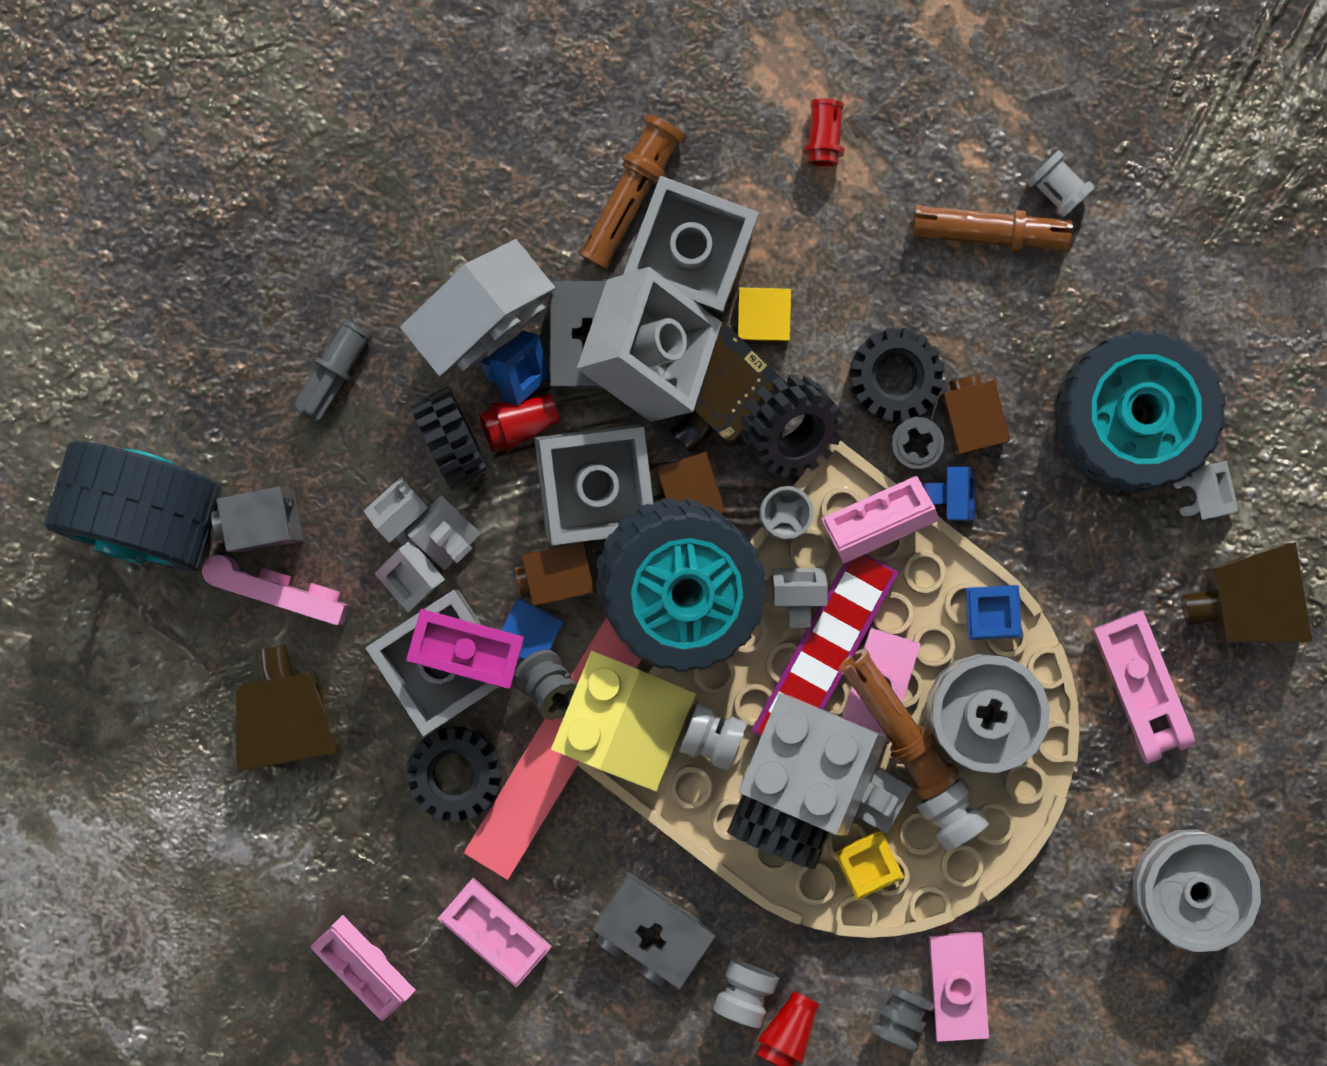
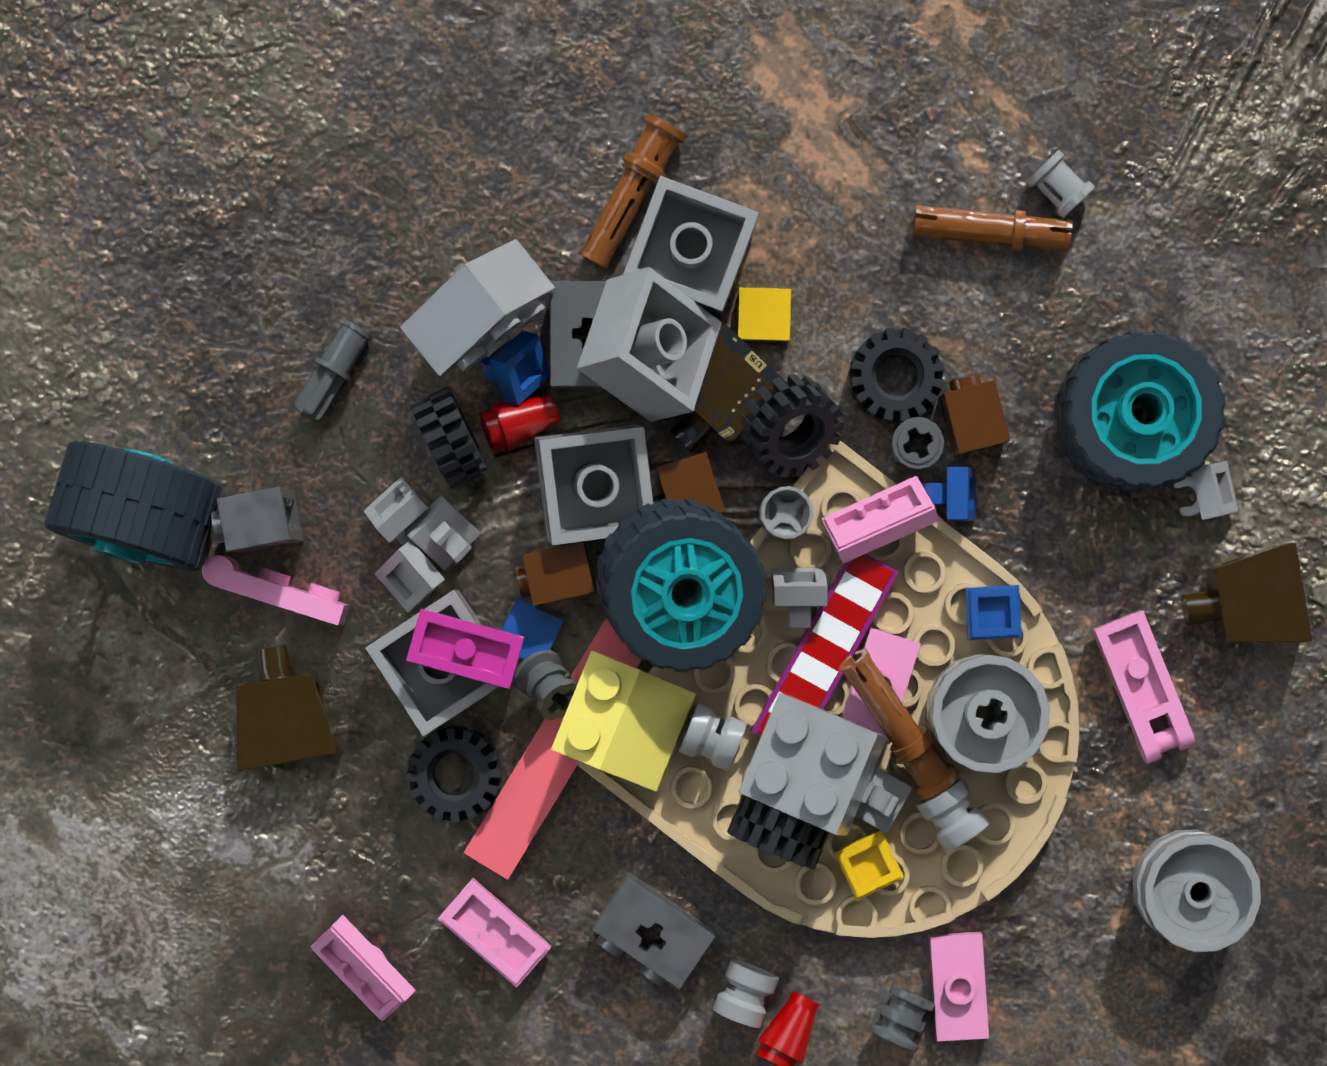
red pin [803,98,845,167] -> none

